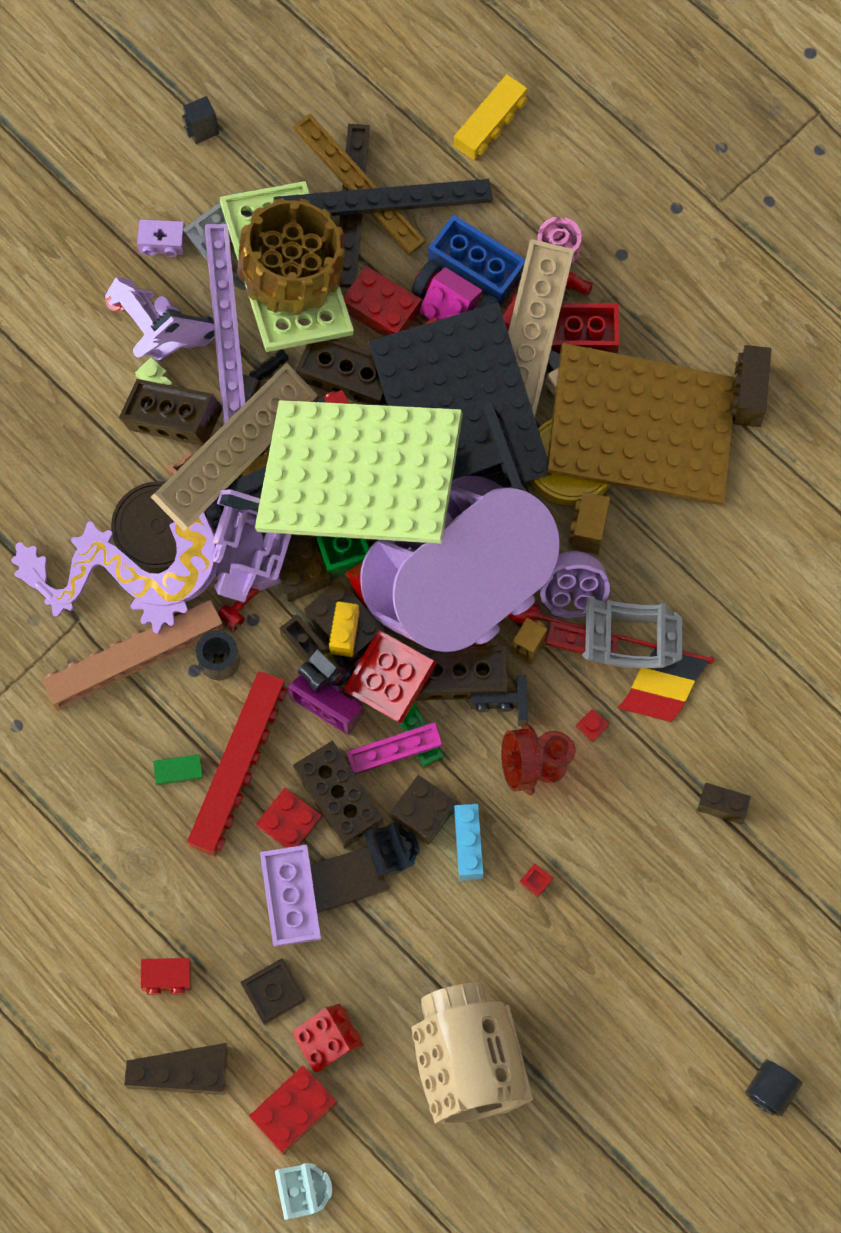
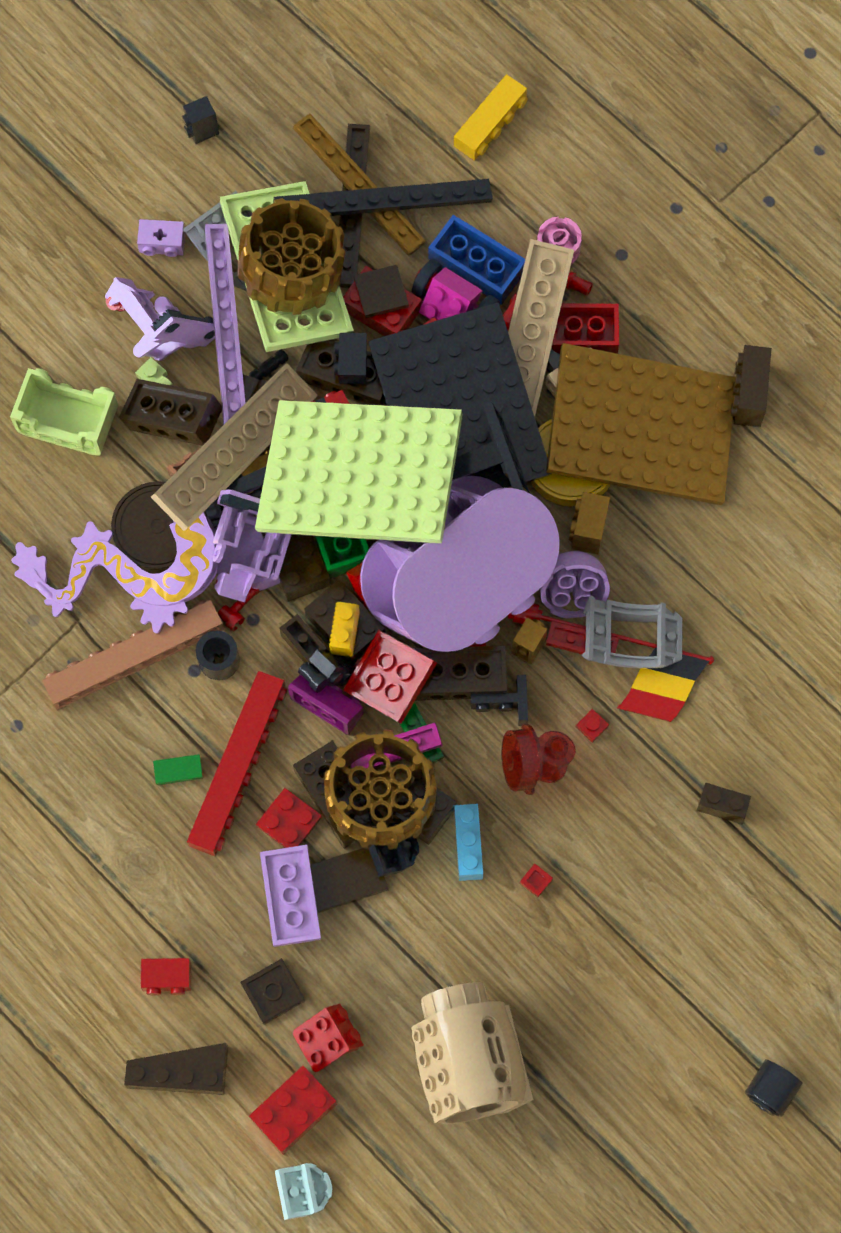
none -> yellowish green windscreen [10,368,118,456]
none -> pearl gold wheel [324,729,436,849]
none -> black brick [334,333,367,384]
none -> dark brown tile [354,265,409,318]

